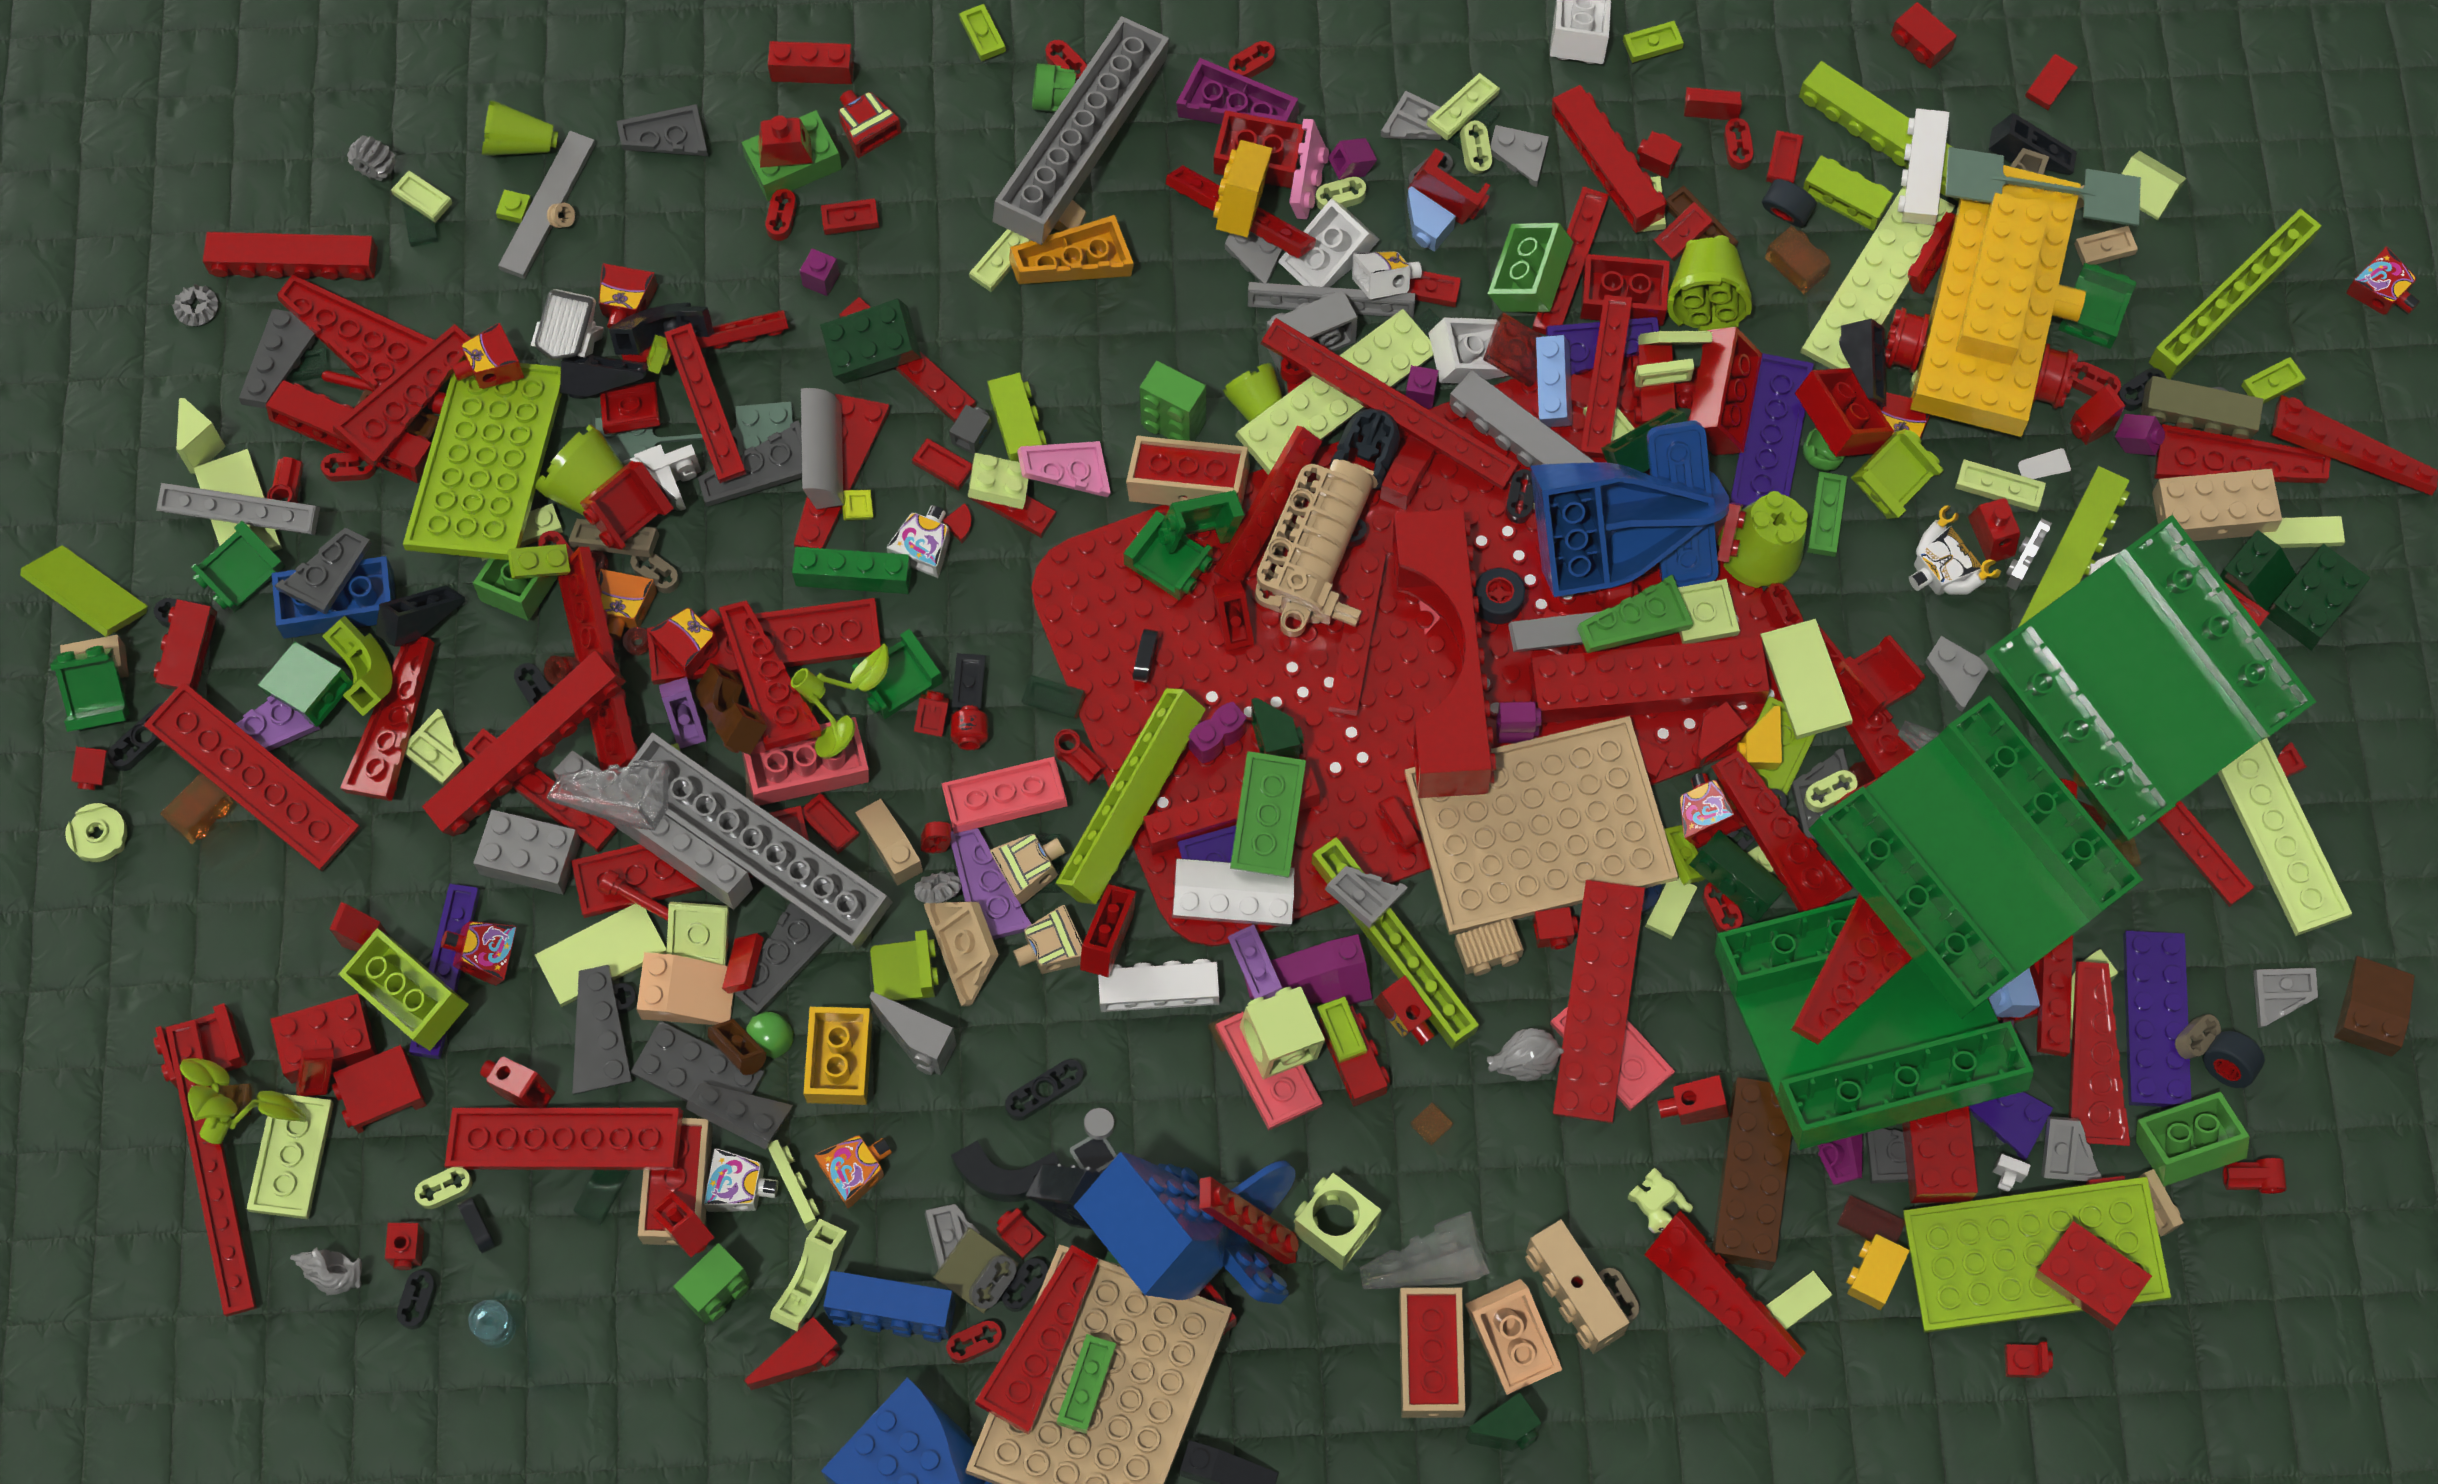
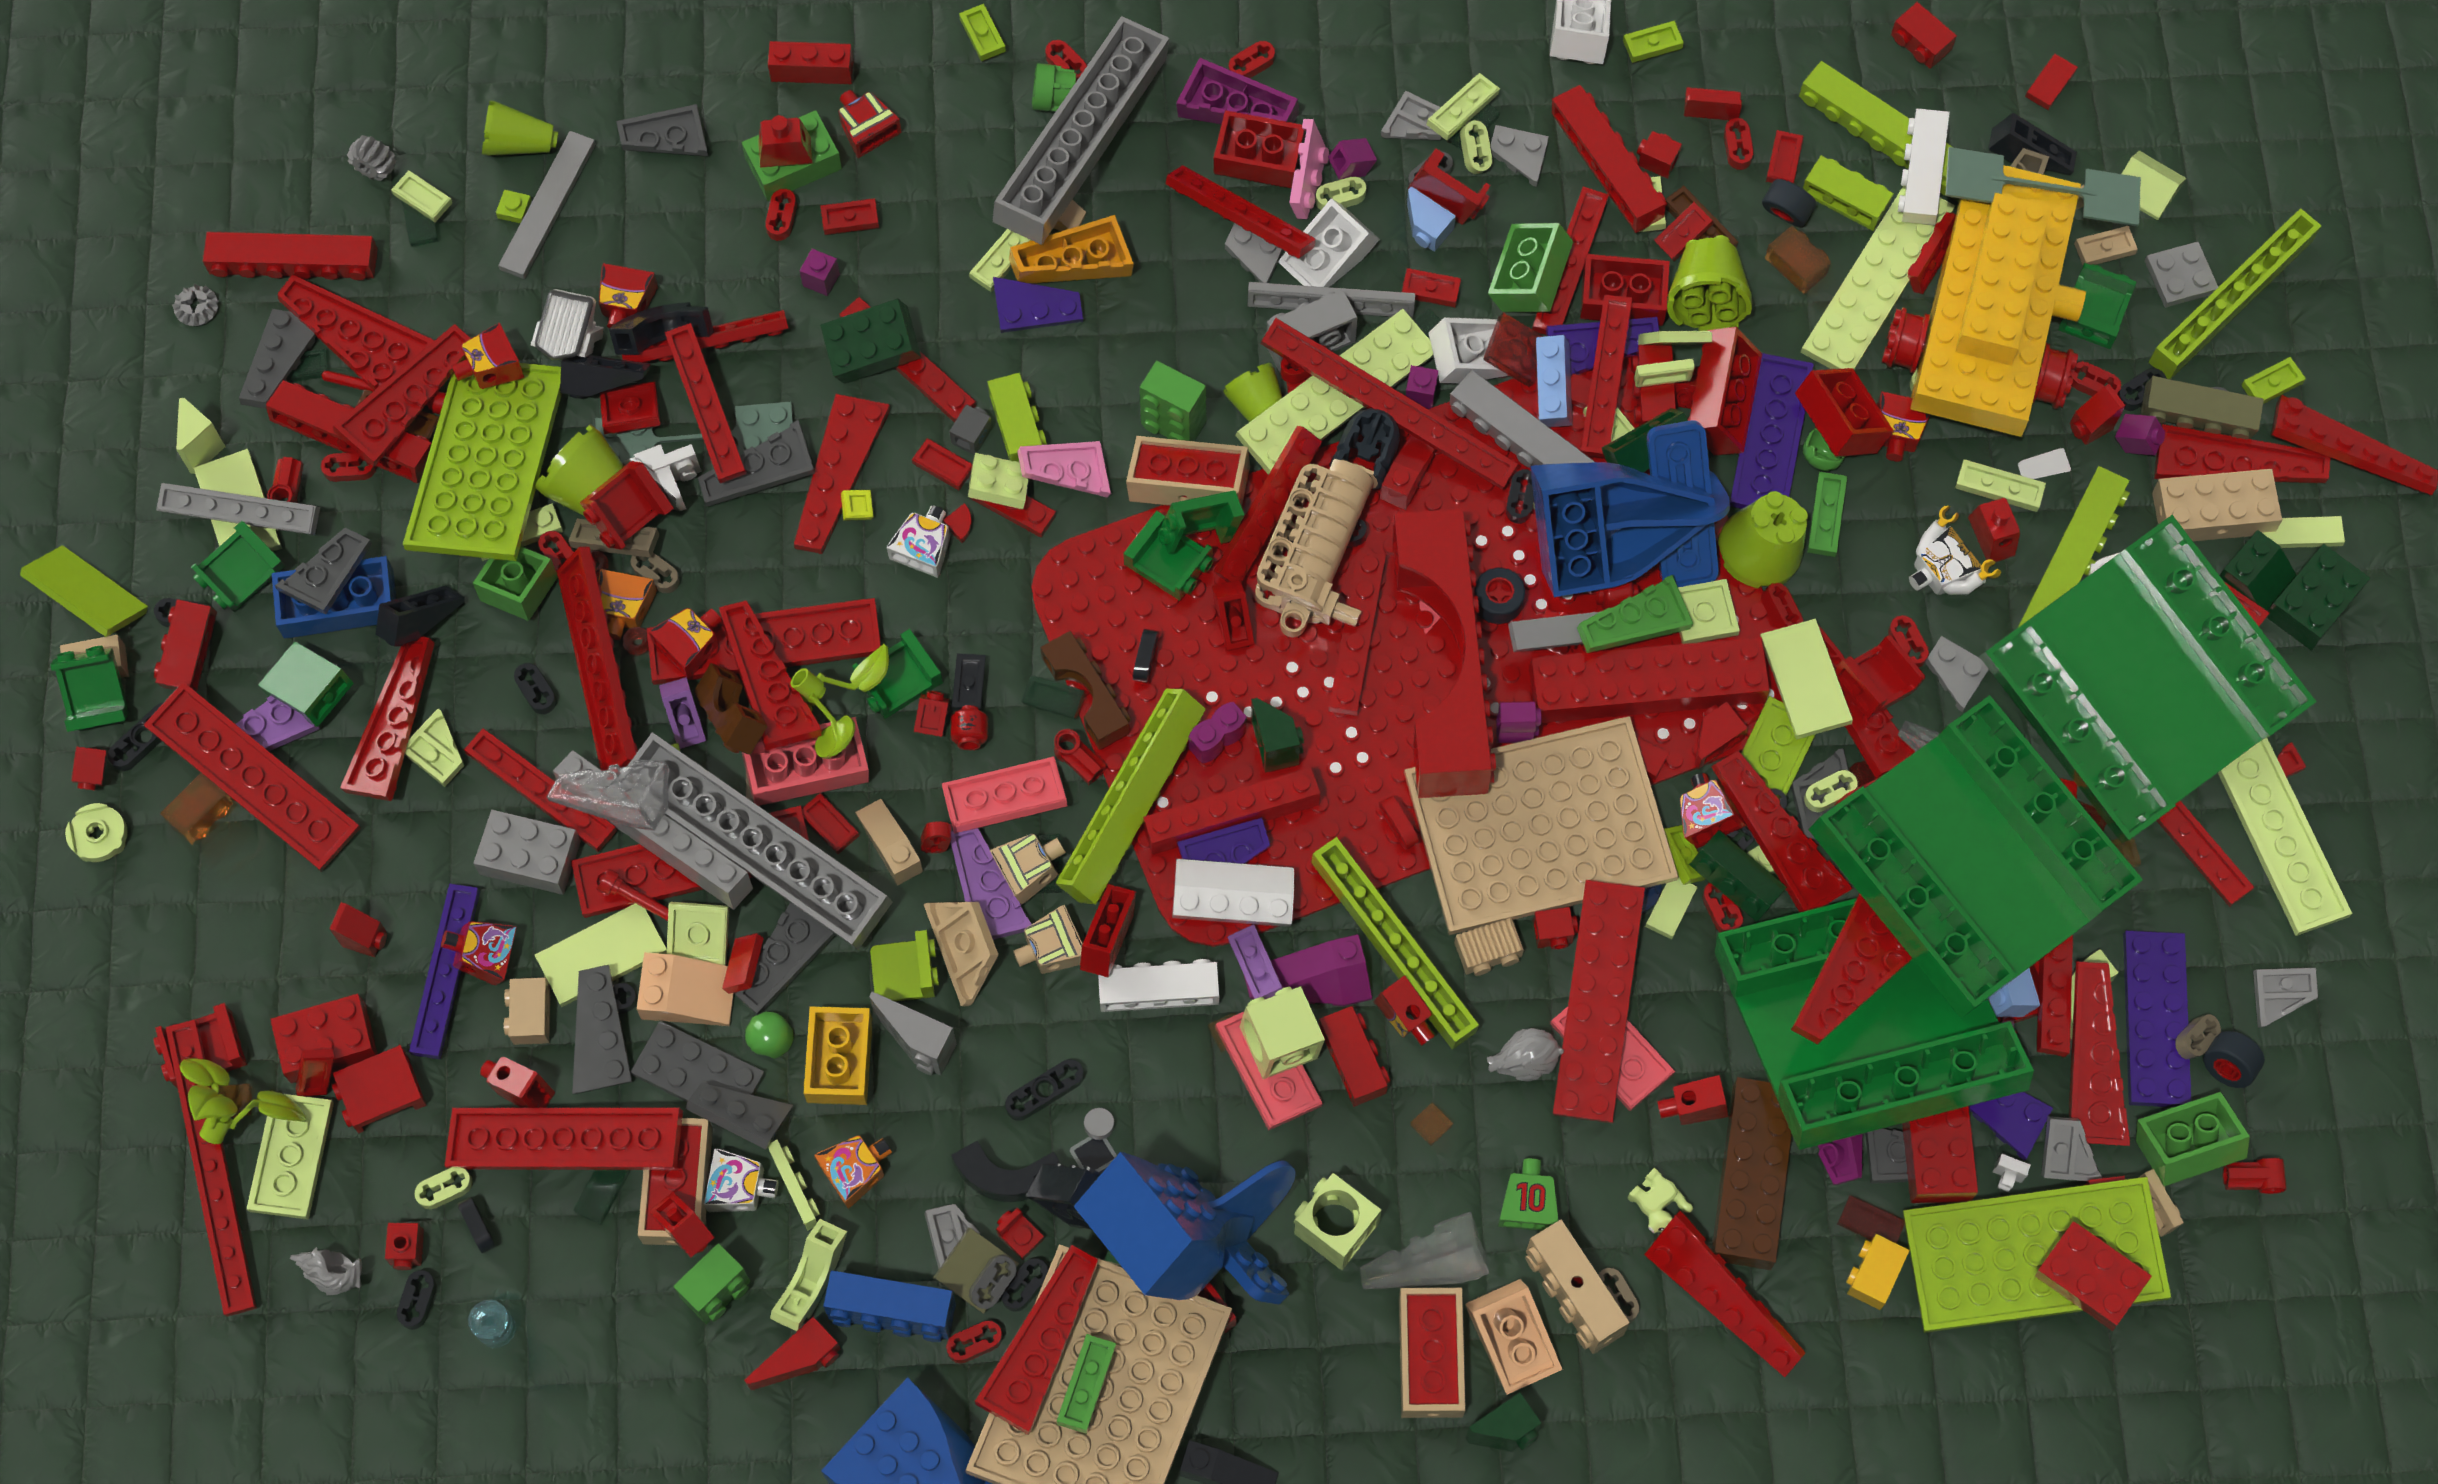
lime arch [322,616,392,716] -> none
lime brick [338,928,469,1051] -> none
red brick [422,651,626,837] -> none
lime plate [507,544,571,579] -> none
clear red wheel [544,655,580,684] -> none
tan bush [547,202,575,228] -> none
lime plate [647,335,671,374] -> none
reddish brown brick [708,1019,766,1075] -> none
green brick [792,547,912,594] -> none
light grey brick [801,388,844,509] -> none
light grey gear [914,871,961,903] -> none
red plate [1199,1177,1299,1264] -> none
yellow brick [1213,140,1273,238] -> none
bright green plate [1230,751,1306,878] -> none
lime tile [1317,996,1367,1063] -> none
light grey wing [1325,866,1408,928] -> none
white torso [1352,251,1422,299] -> none
red plate [1717,502,1747,562] -> none
yellow slope [1737,706,1782,770] -> none
yellowish green tile [1765,1271,1832,1330] -> none
black slope [1839,319,1887,407] -> none
lime panel [1851,430,1944,519] -> none
red bracket [2004,1342,2053,1378] -> none
light grey wing [2006,518,2052,591] -> none
reddish brown slope [2334,956,2415,1057] -> none
torso [2346,246,2420,315] -> none
none -> tan brick [504,978,550,1045]
none -> dark purple wing [993,277,1083,333]
none -> reddish brown arch [1040,631,1131,750]
none -> bright green torso [1498,1158,1558,1231]
none -> red beam [1888,615,1929,668]
none -> light grey plate [2144,242,2218,308]

